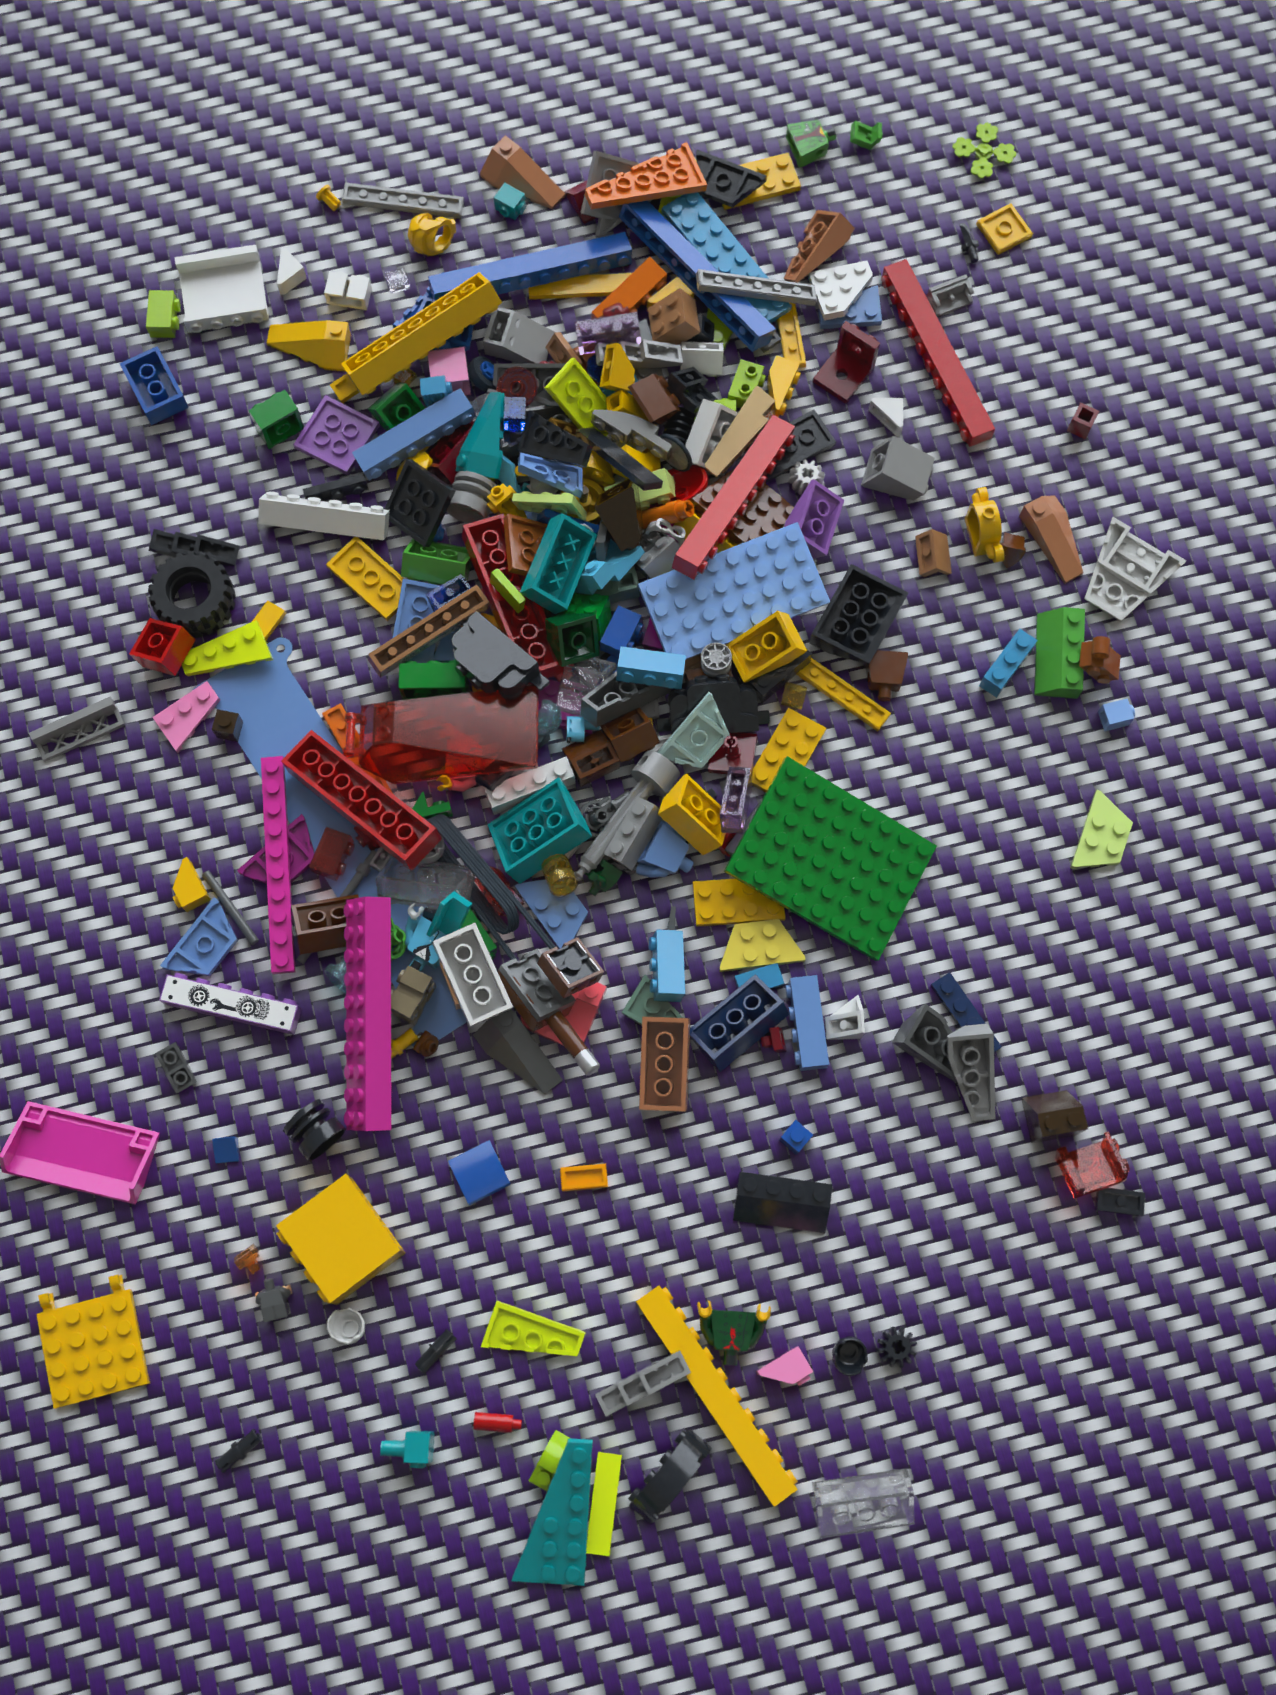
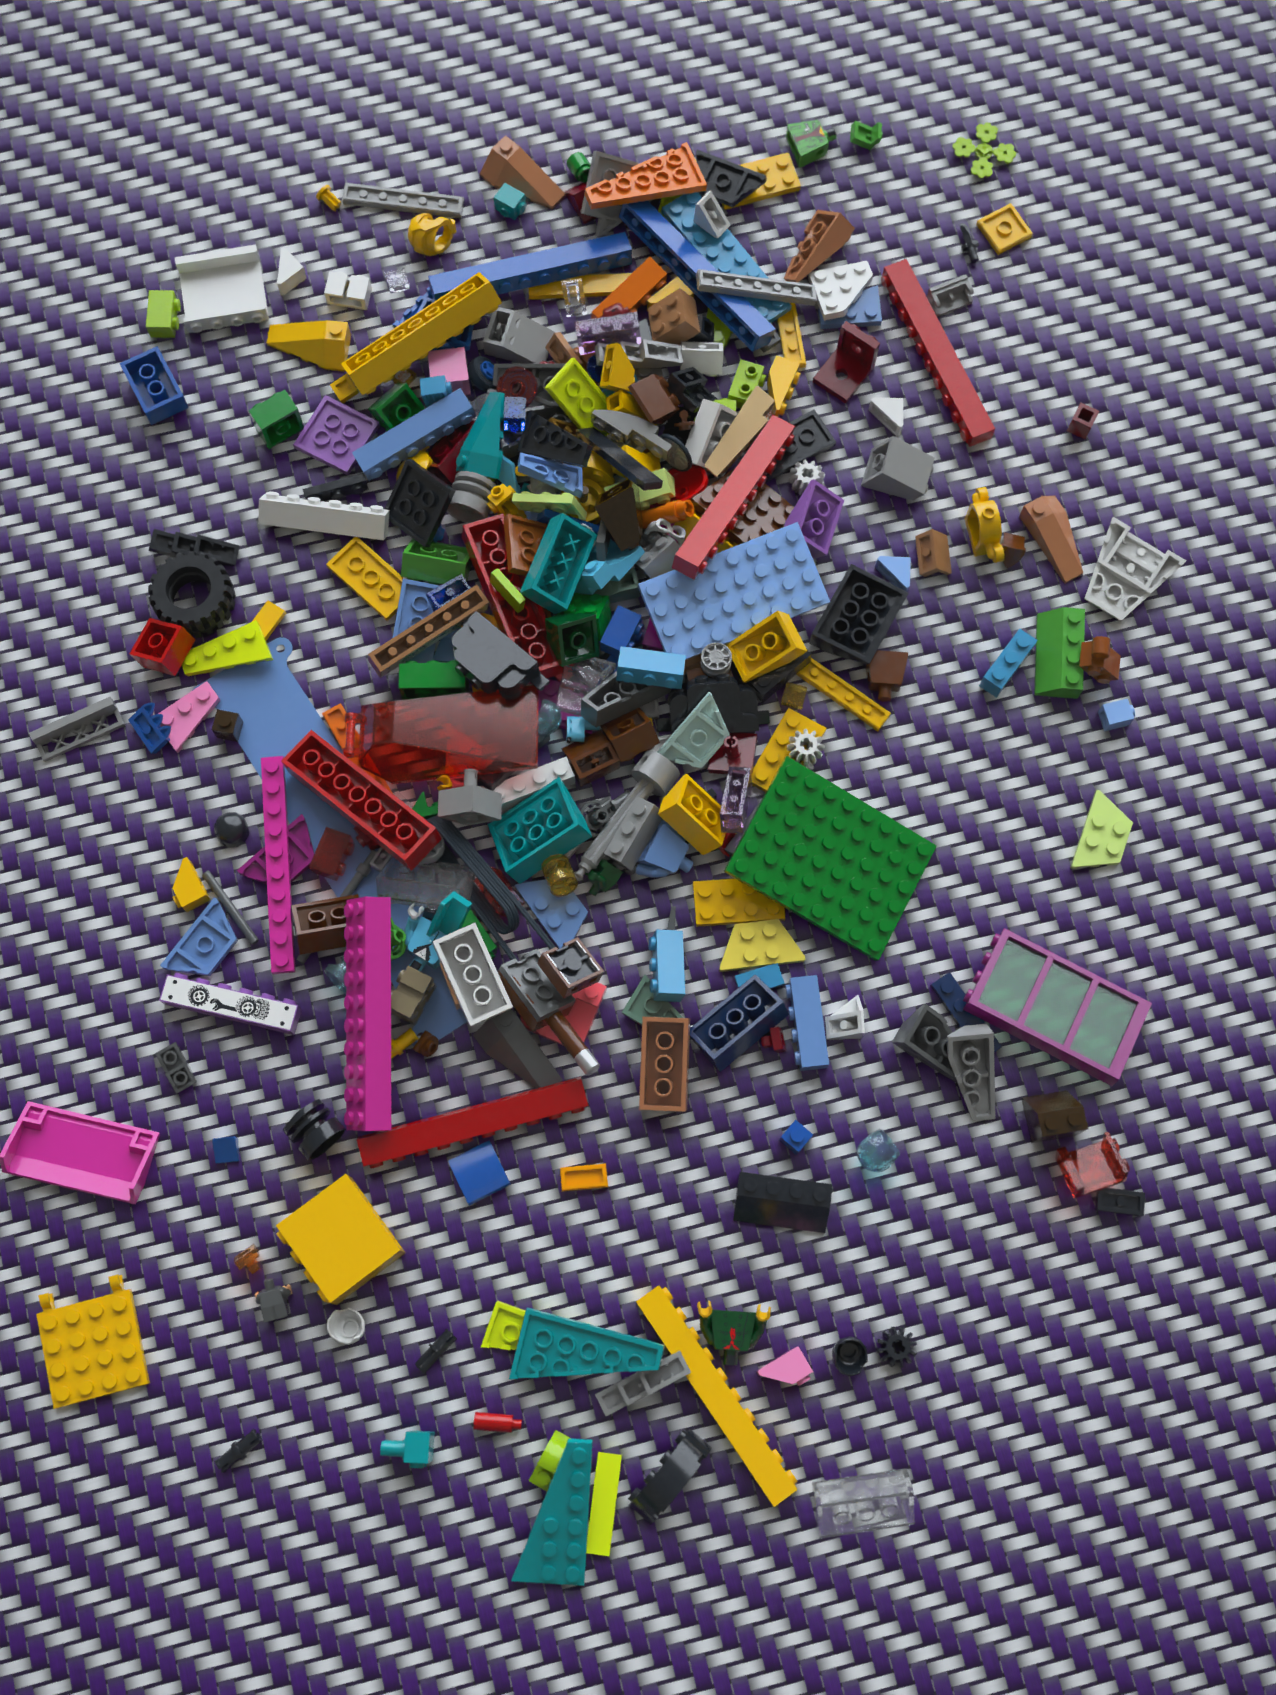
none -> blue plate [128,703,171,754]
none -> black hair [214,812,249,848]
none -> red brick [357,1077,589,1169]
none -> light grey brick [438,769,502,825]
none -> teal wing [509,1308,665,1380]
none -> clear slope [561,278,587,317]
none -> green brick [567,152,591,182]
none -> reddish brown plate [674,410,695,430]
none -> white slope [693,191,731,238]
none -> white gear [787,728,825,767]
none -> clear light blue helmet [857,1129,900,1172]
none -> light blue slope [875,556,911,592]
none -> window [963,928,1152,1086]

